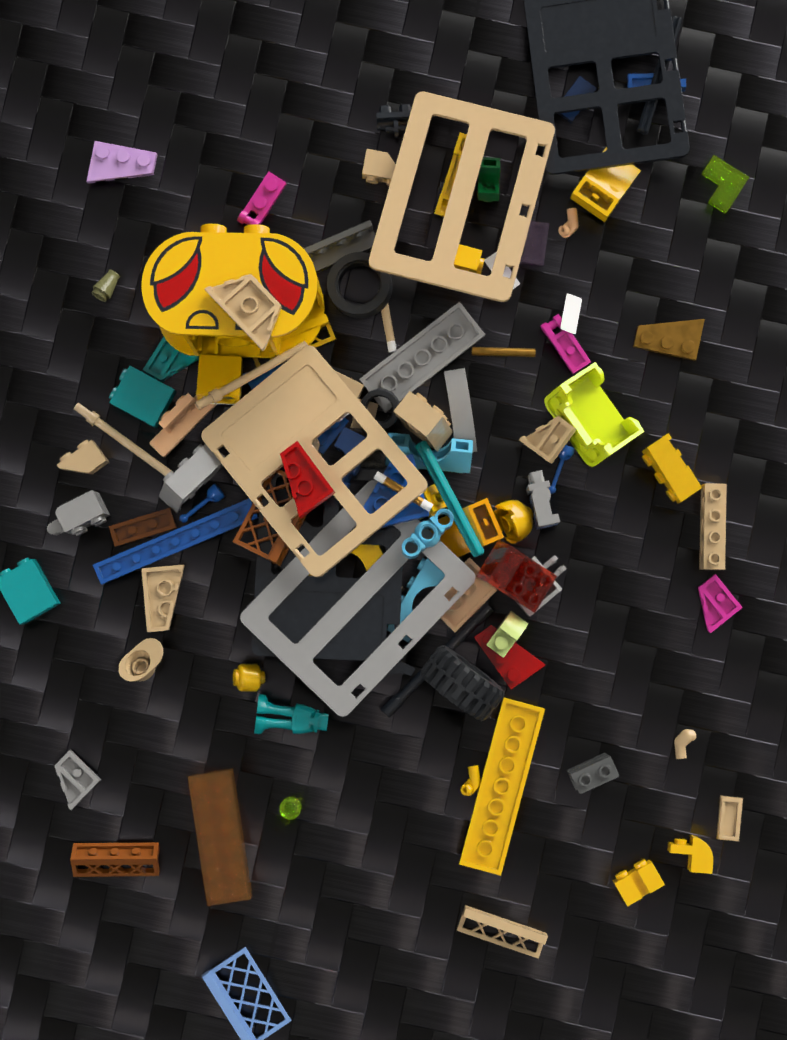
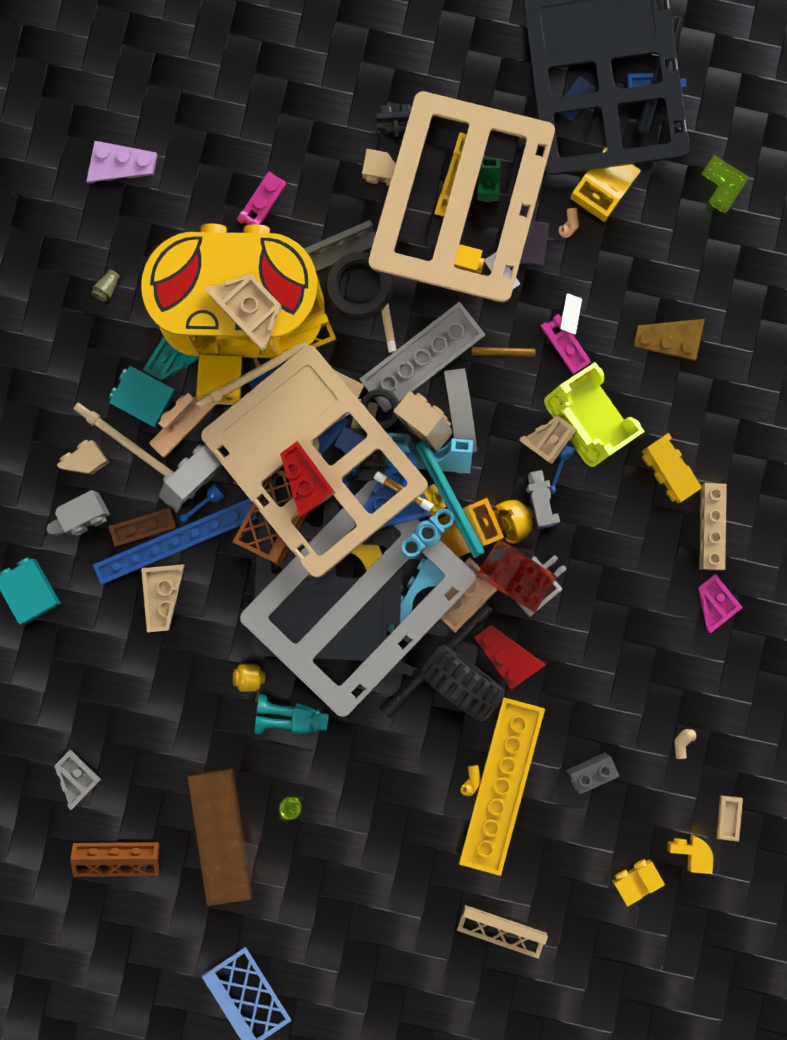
tan piece [118,638,163,682] -> none
yellowish green brick [486,611,528,658] -> none

